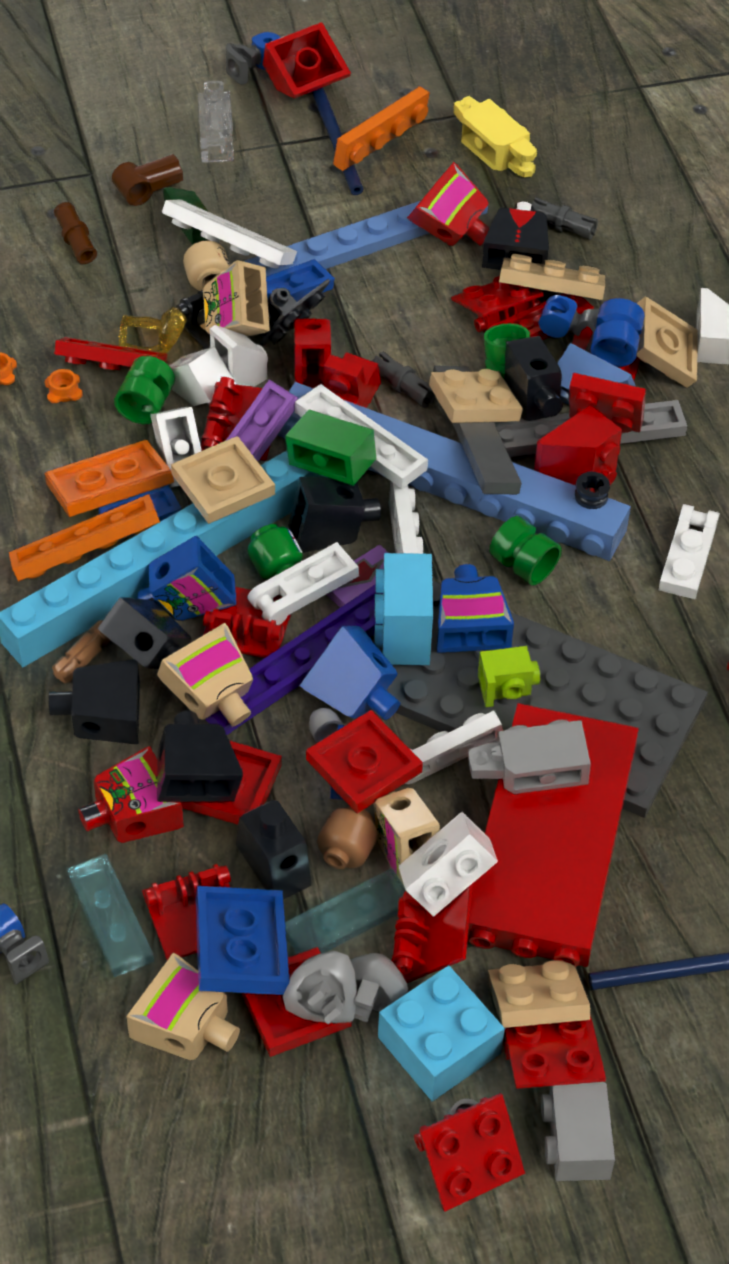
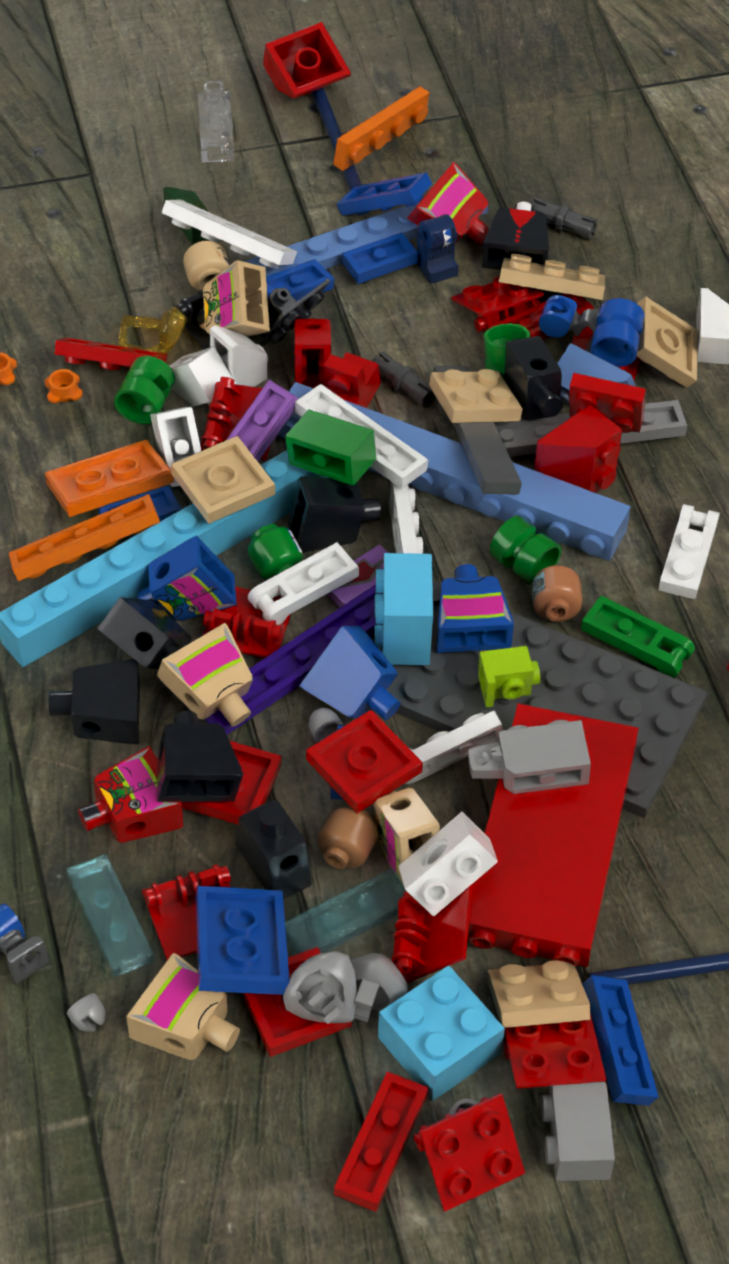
medium nougat axle [52,620,111,683] -> none
reddish brown pin [54,202,97,264] -> none
reddish brown piece [112,154,183,206] -> none
dark grey leg [226,32,281,85] -> none
light yellow hinge [453,96,537,178] -> none
black bush [575,471,610,509] -> none
none -> light grey hinge [66,993,106,1033]
none -> red plate [334,1071,429,1212]
none -> blue plate [336,172,432,216]
none -> blue plate [342,232,418,284]
none -> dark blue leg [417,214,458,284]
none -> nougat head [532,565,582,622]
none -> green plate [581,595,695,678]
none -> blue plate [582,975,659,1106]

